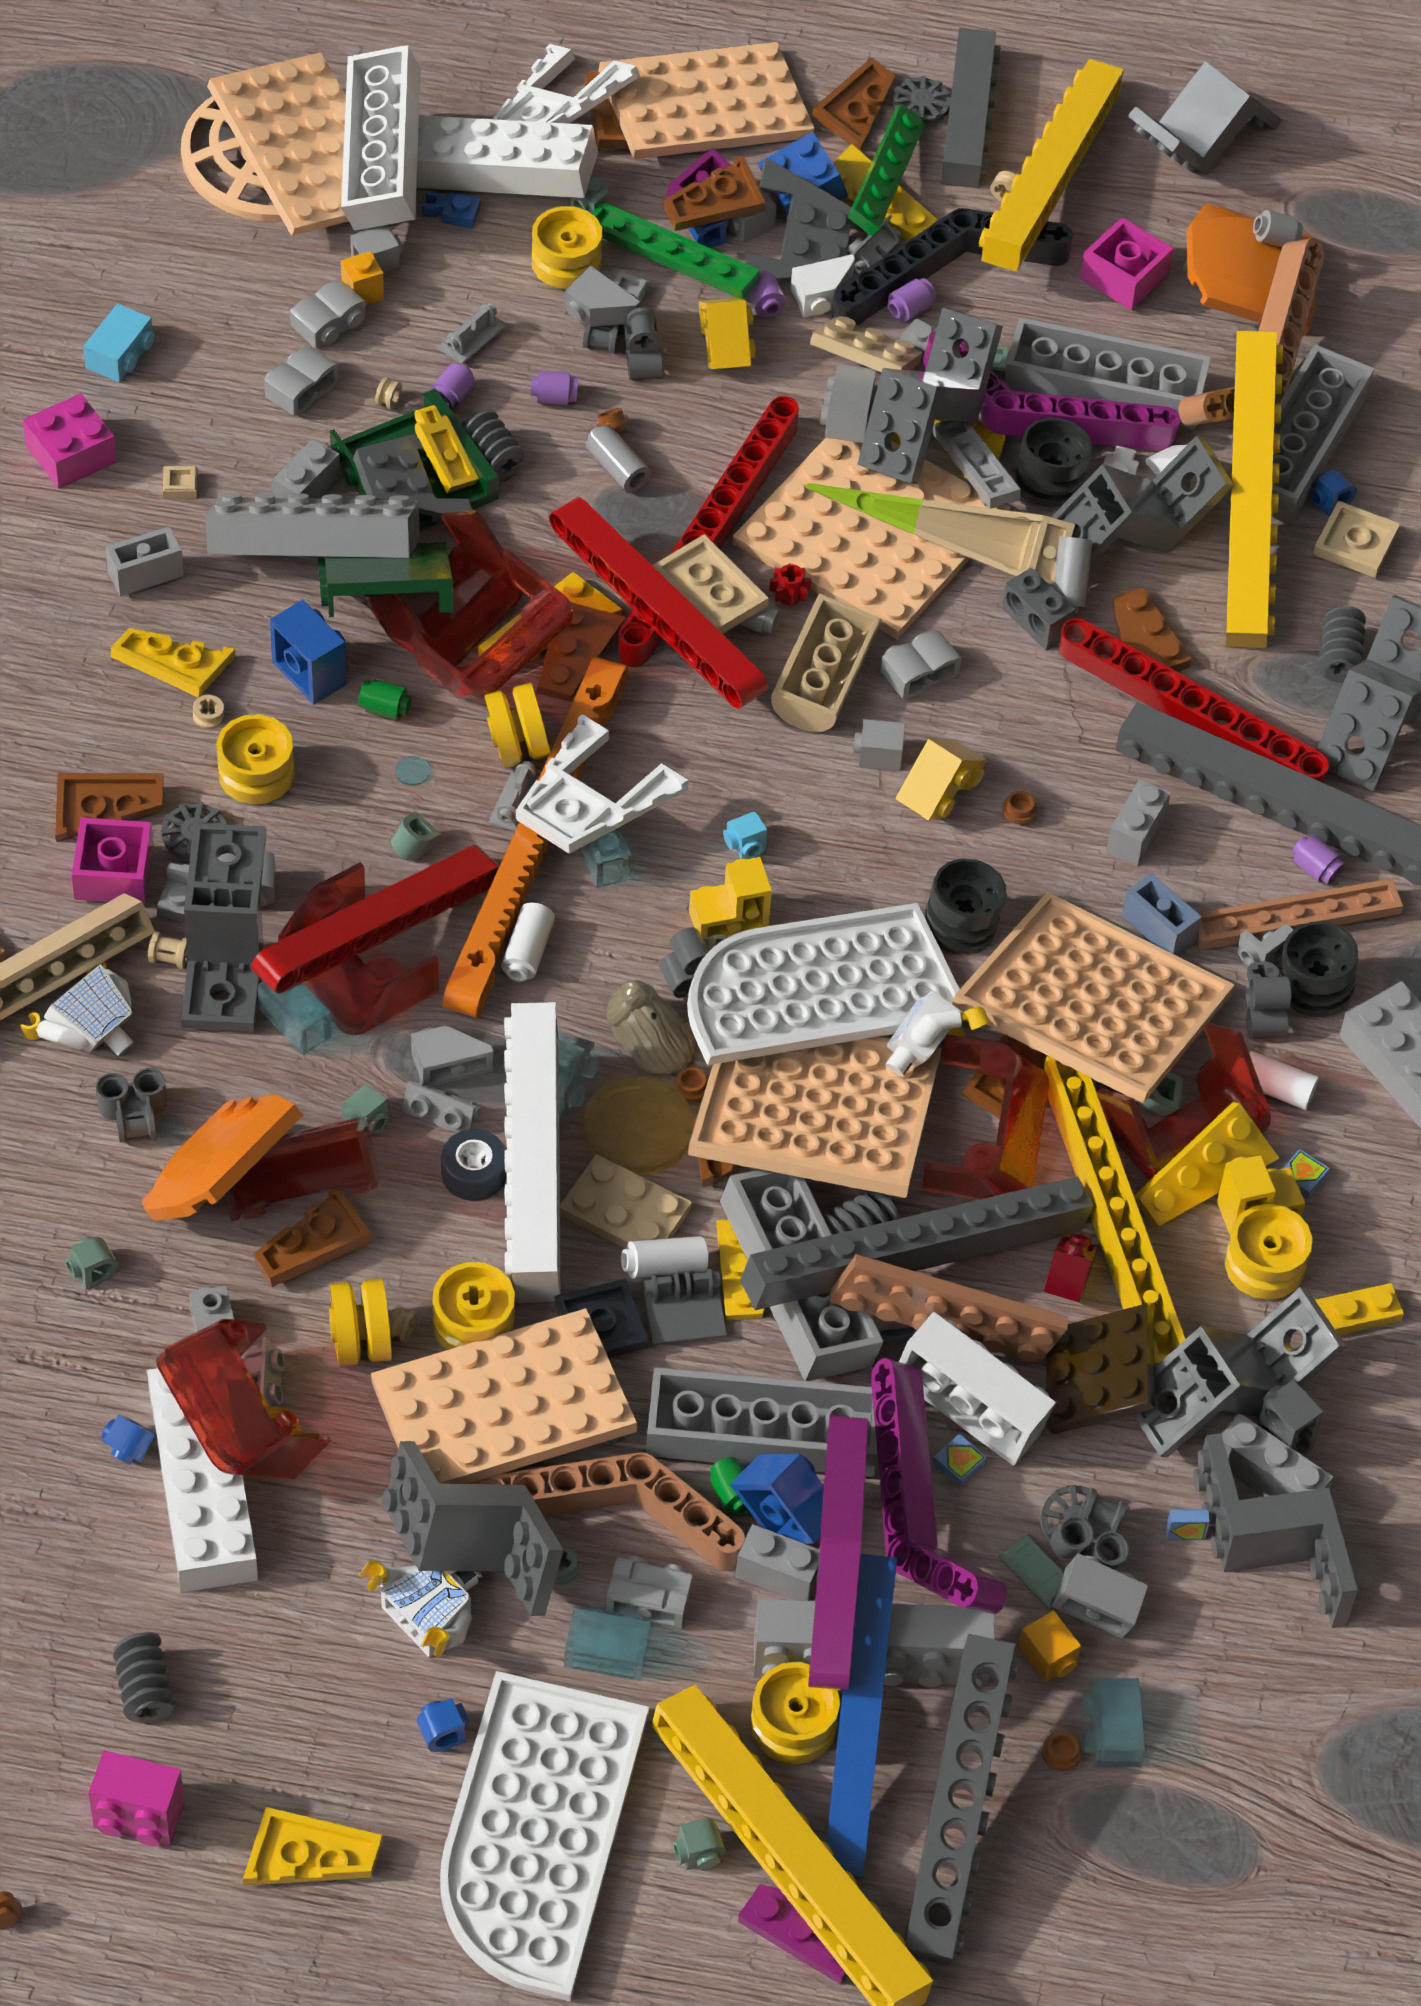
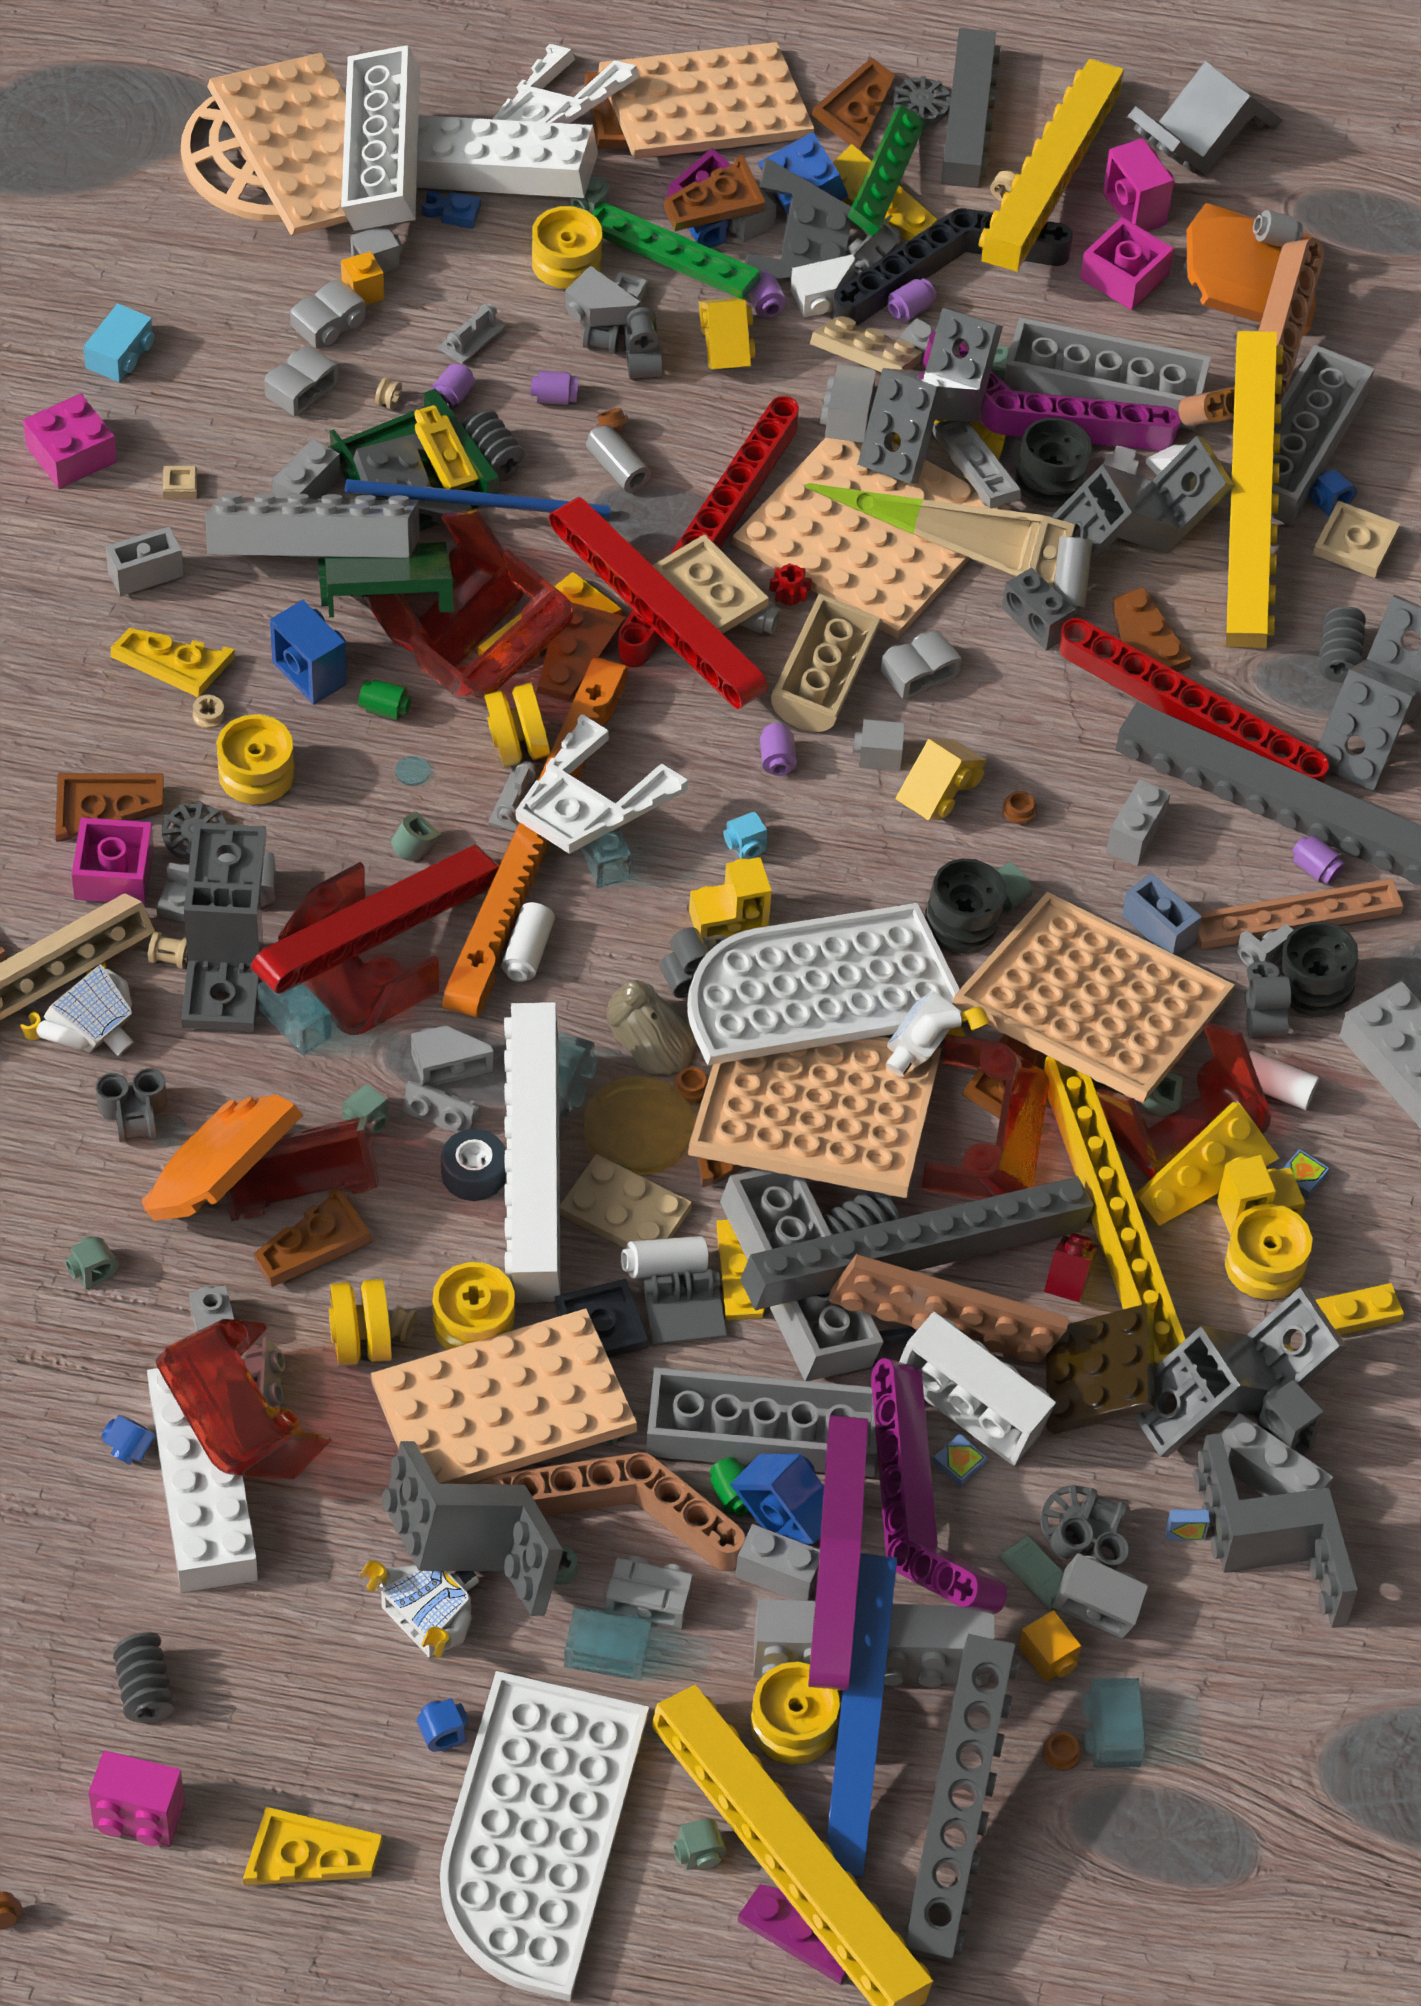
none -> blue piece [345,479,610,518]
none -> medium lavender brick [760,723,797,776]
none -> sand green plate [994,861,1033,912]
none -> dark pink brick [1103,138,1175,232]

